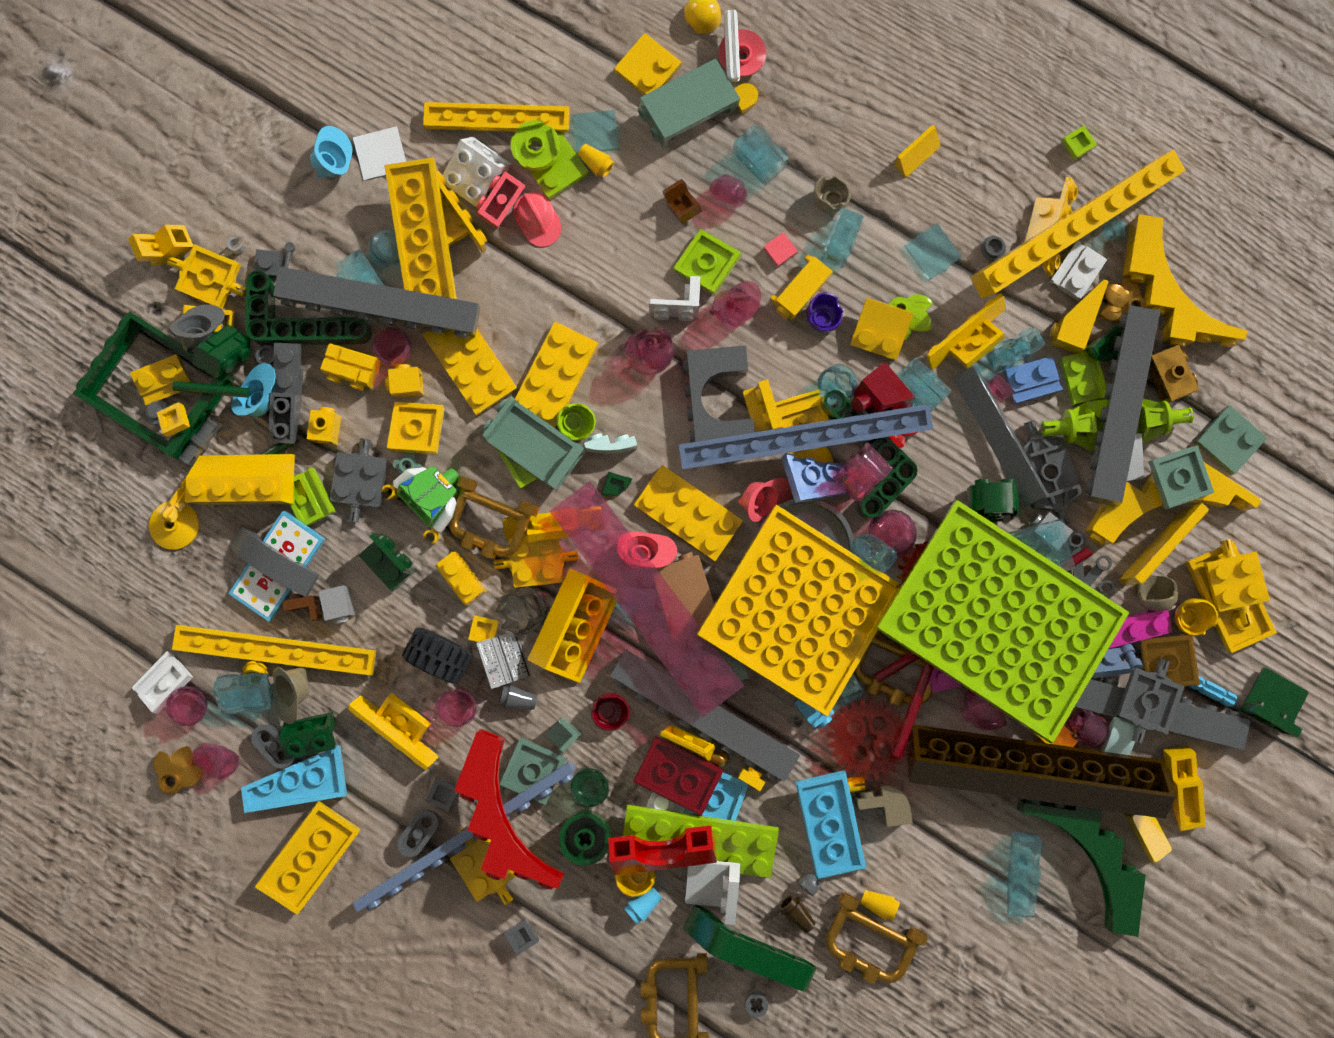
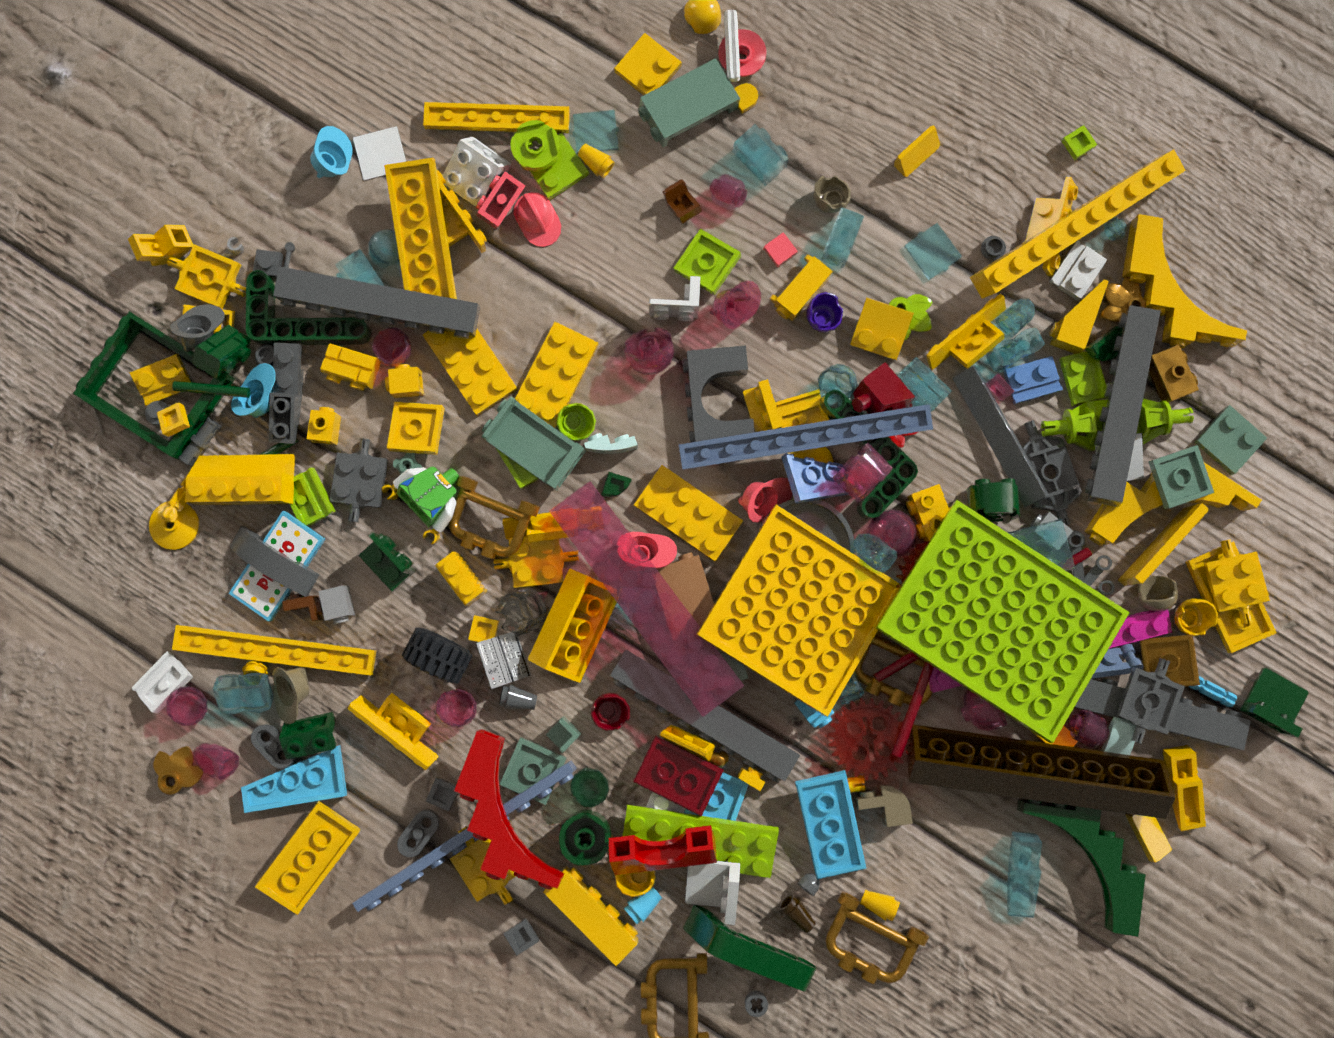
none -> yellow brick [543,865,639,966]
none -> yellow brick [906,484,949,543]
none -> clear light blue rock [995,299,1035,338]

